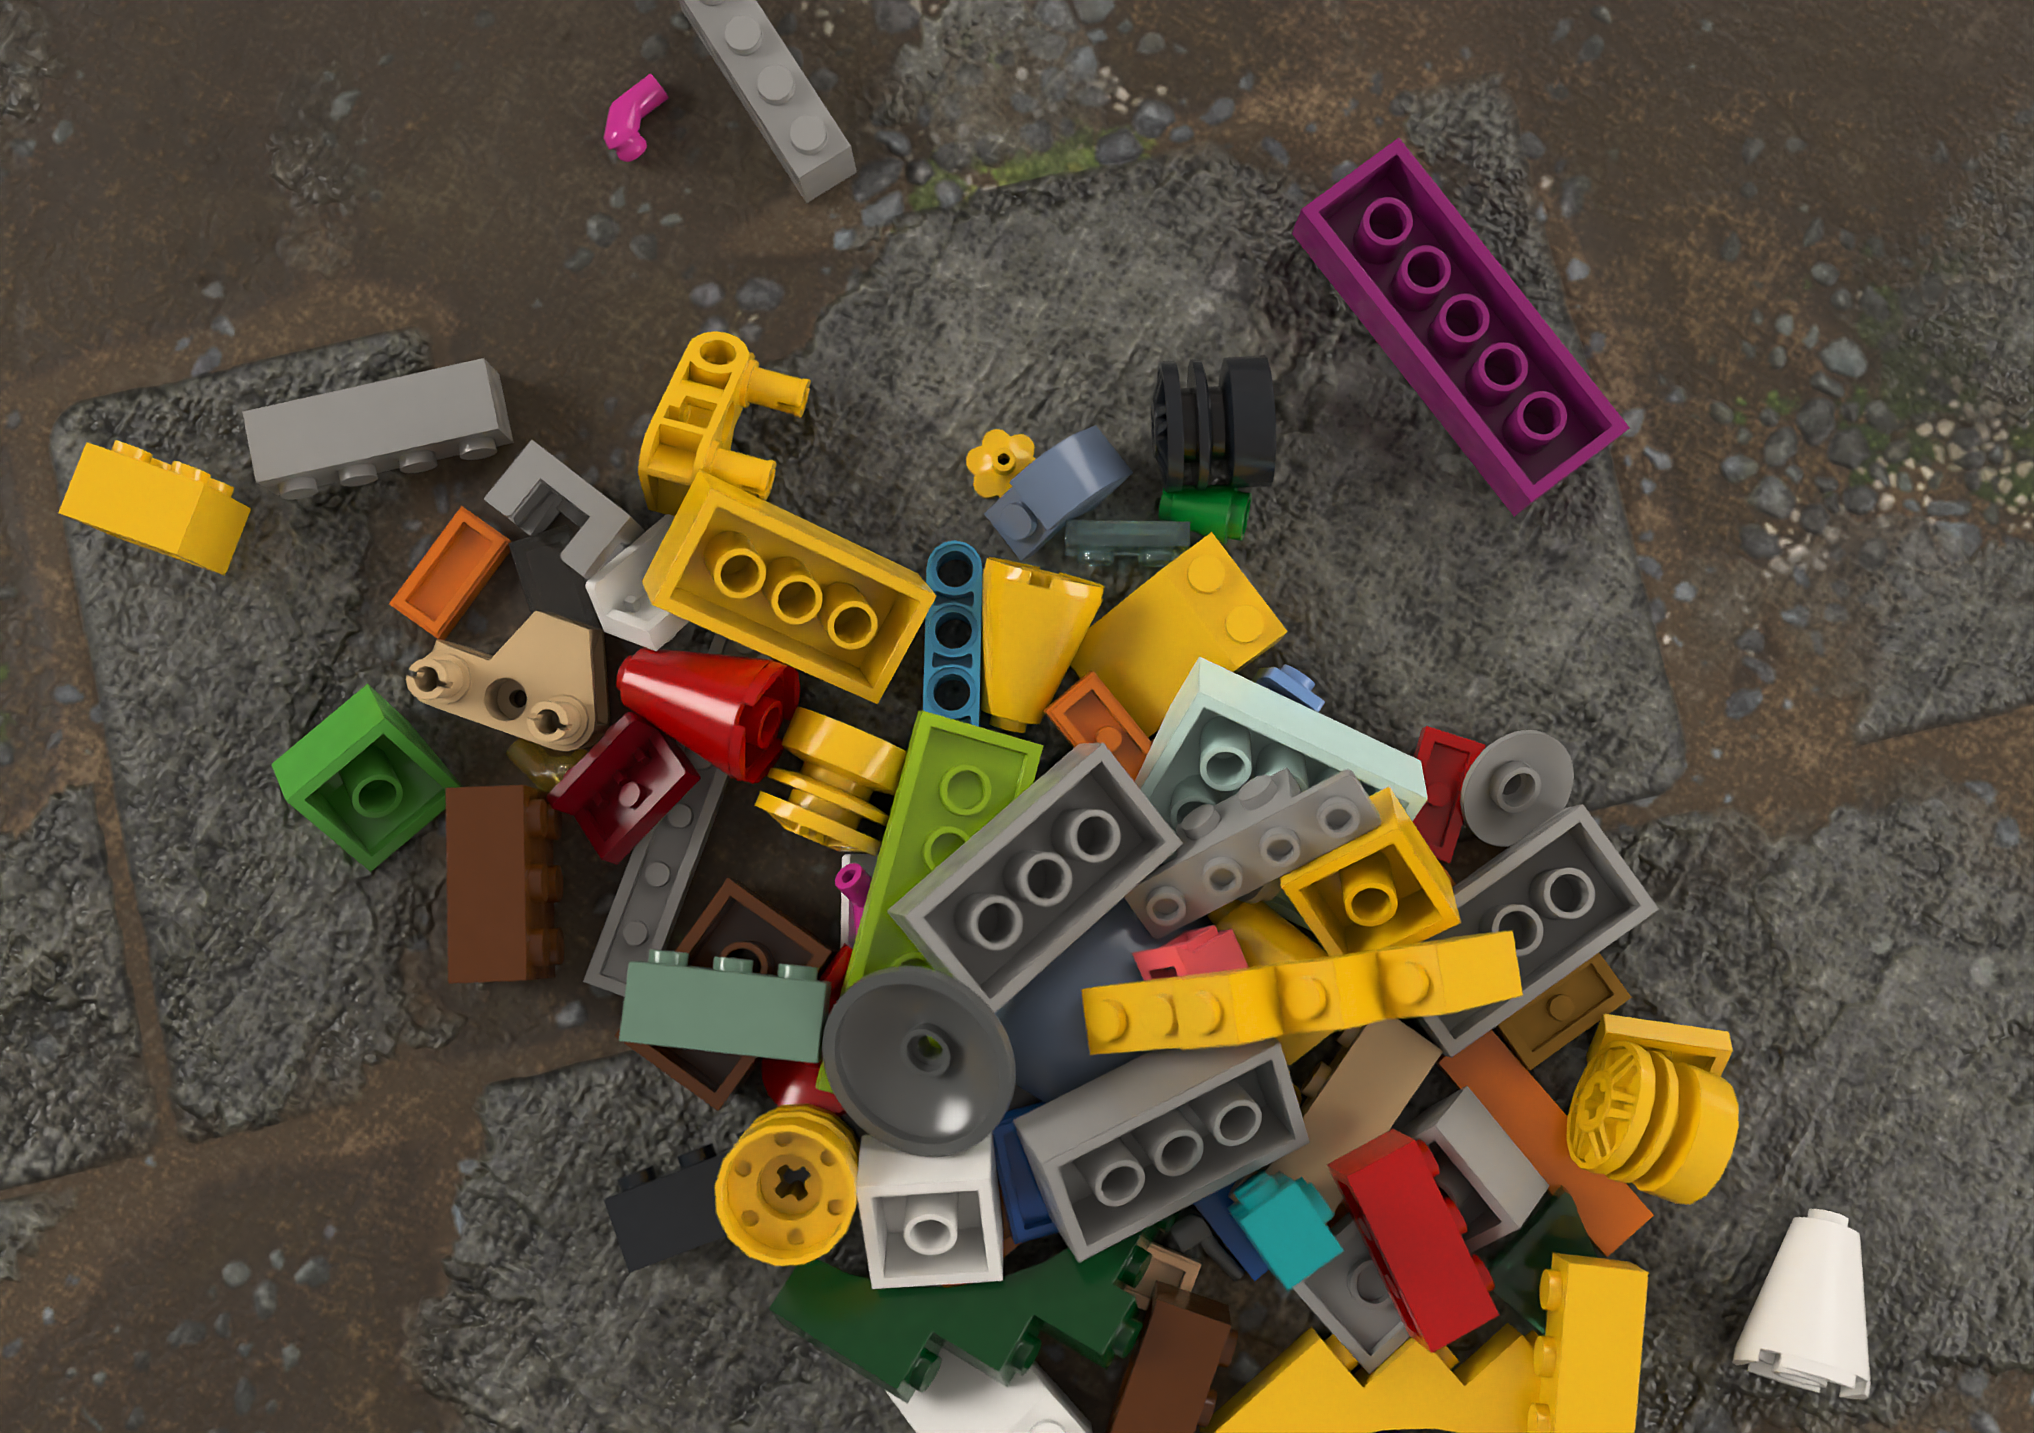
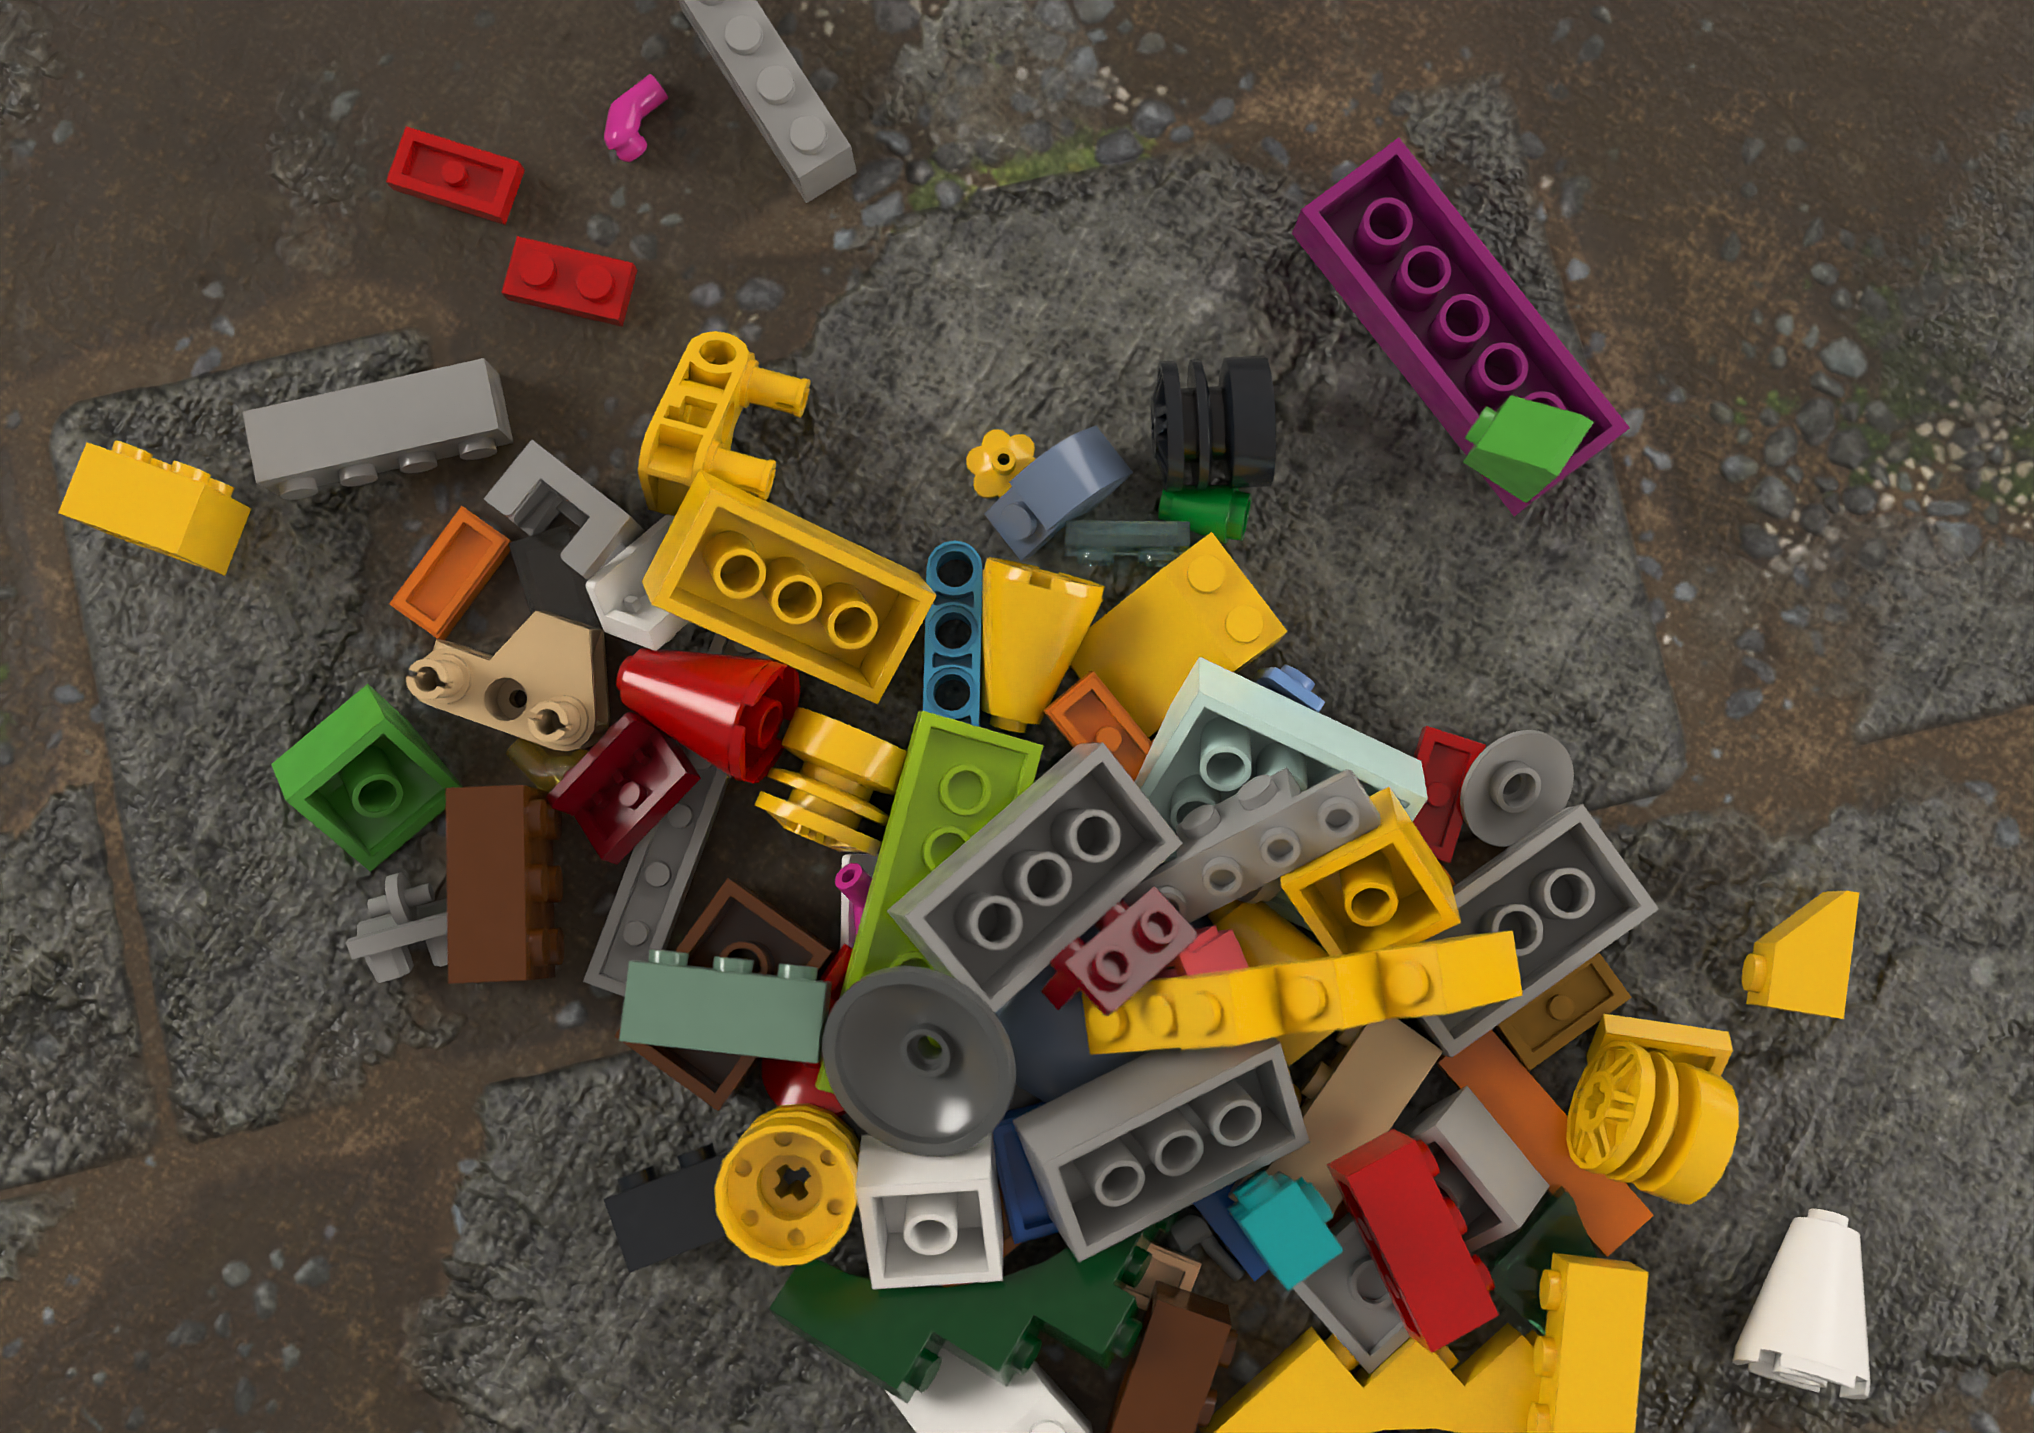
none -> light grey hips [346,872,448,983]
none -> red plate [386,126,525,225]
none -> red plate [502,236,638,327]
none -> bracket [1041,886,1197,1016]
none -> bright green slope [1463,395,1593,503]
none -> yellow slope [1742,891,1859,1019]

